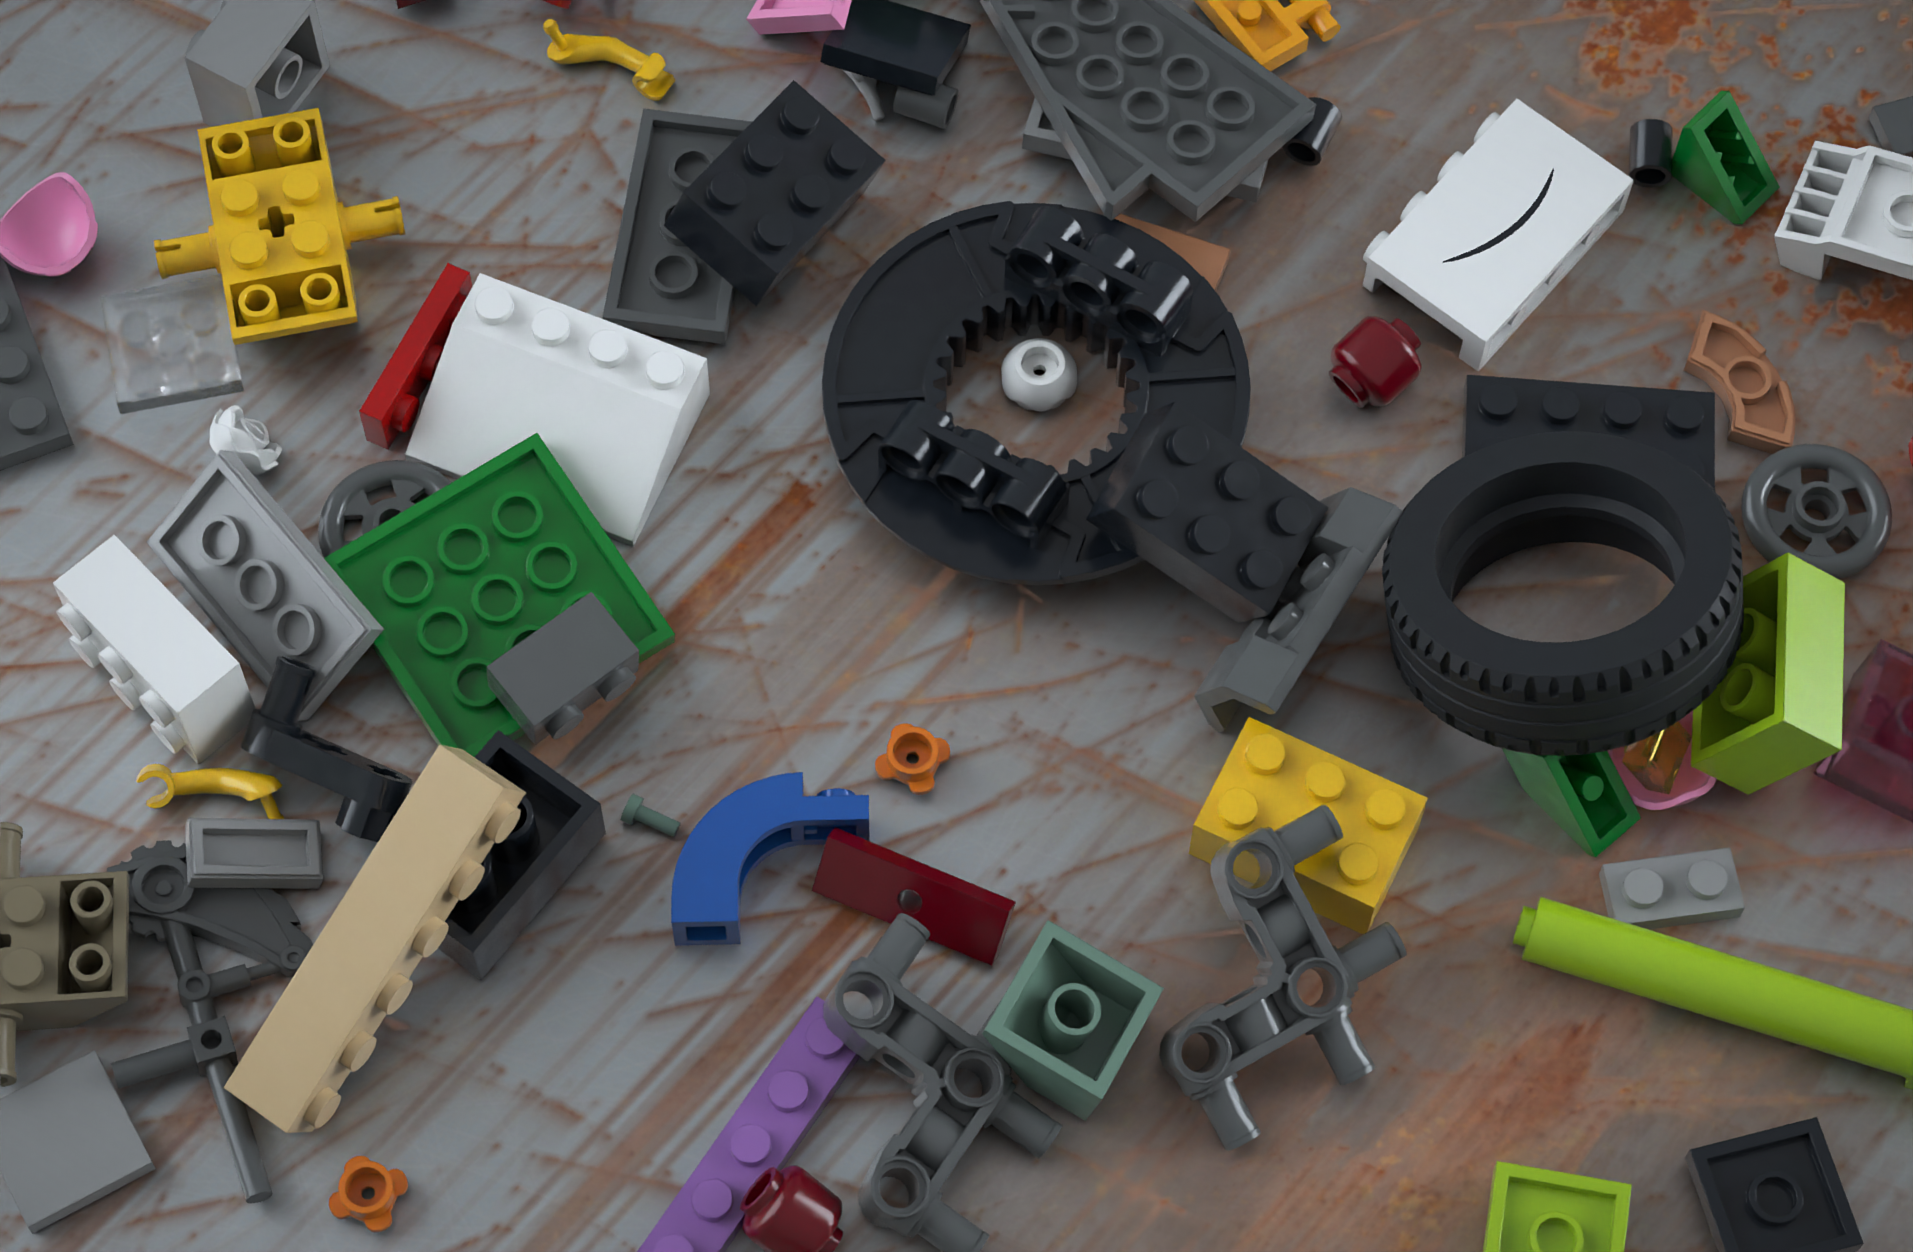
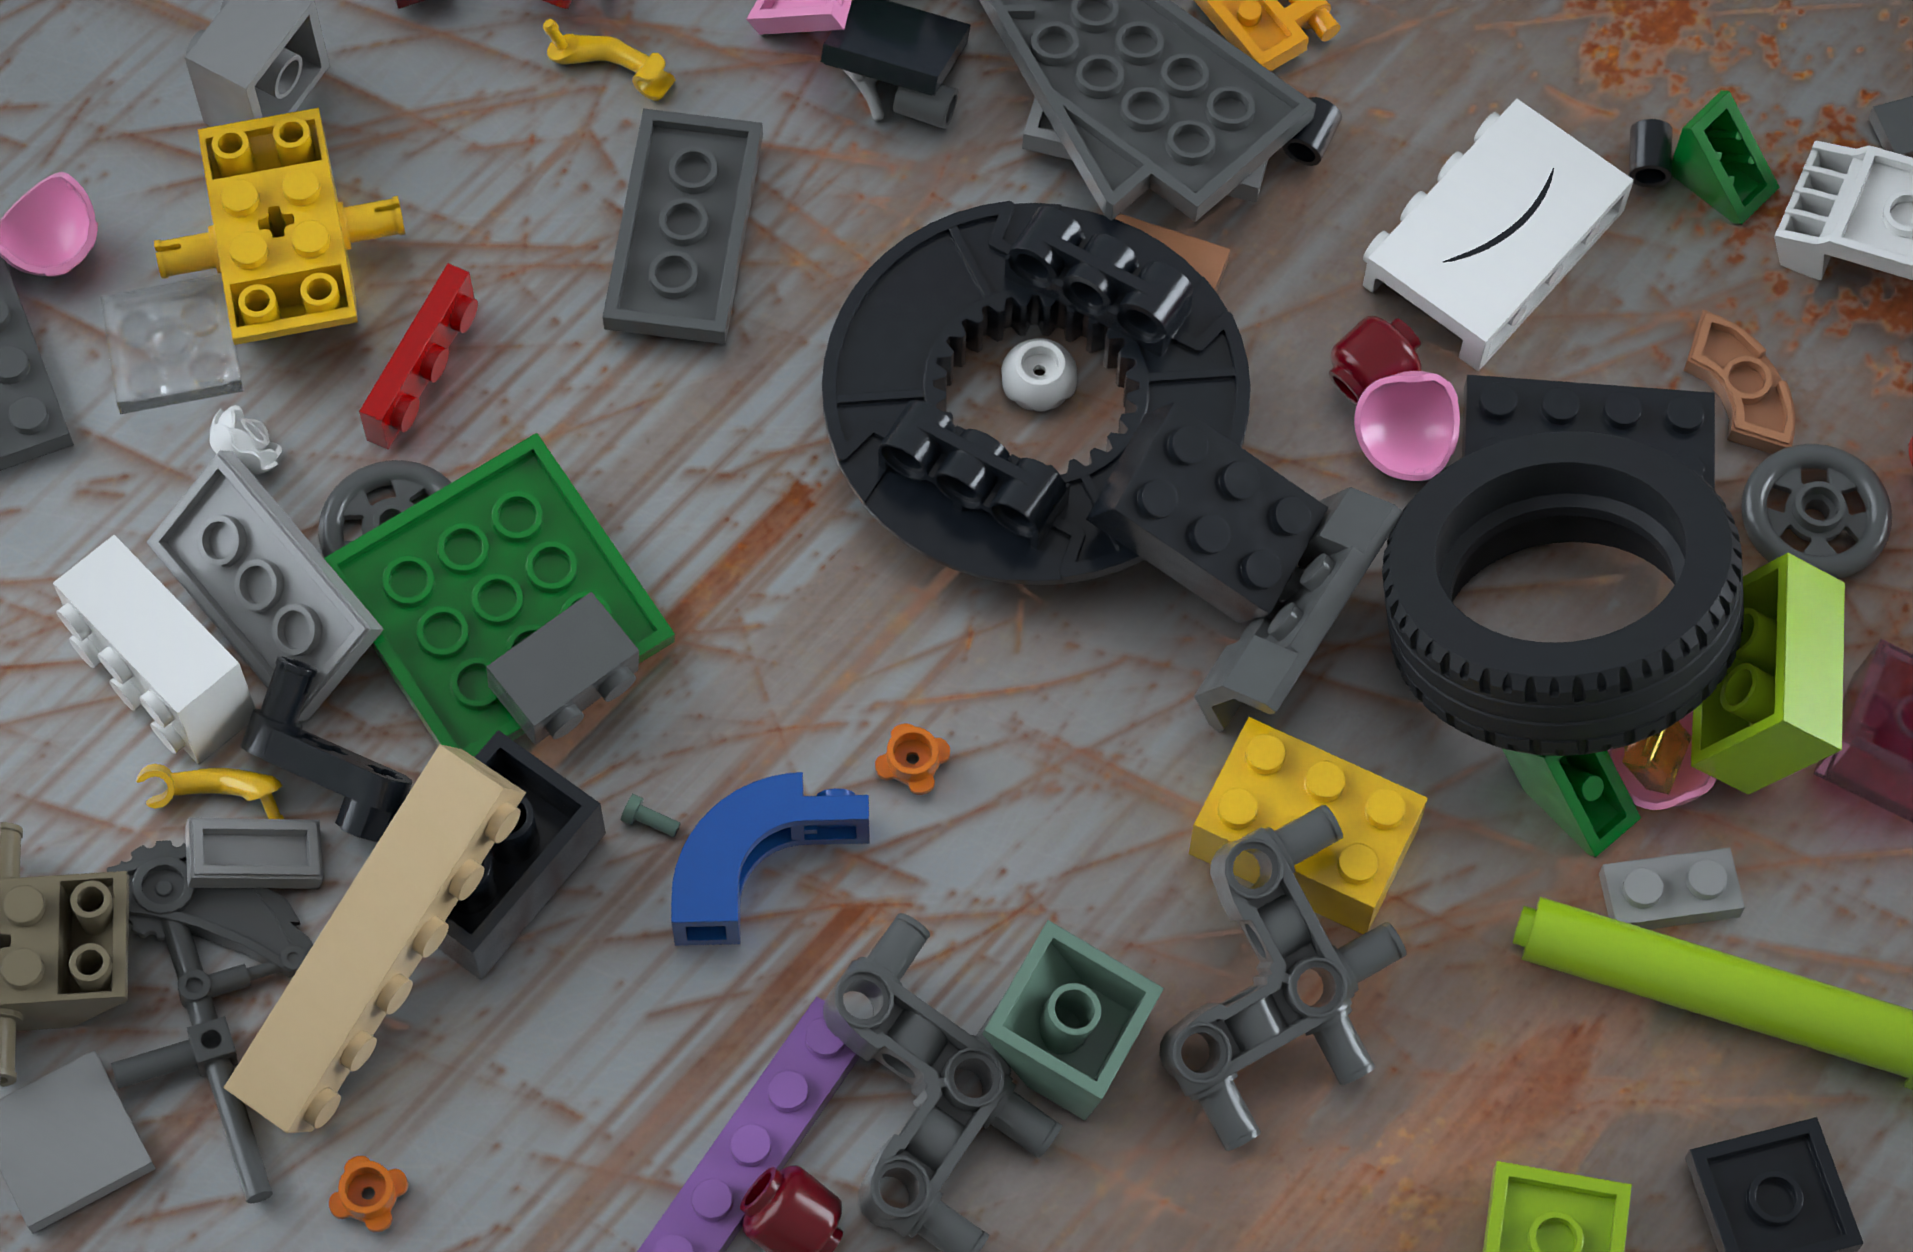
white slope [405,273,710,547] -> none
black brick [664,80,886,306] -> none
dark red tile [812,827,1016,966] -> none
none -> bright pink helmet [1354,371,1460,481]

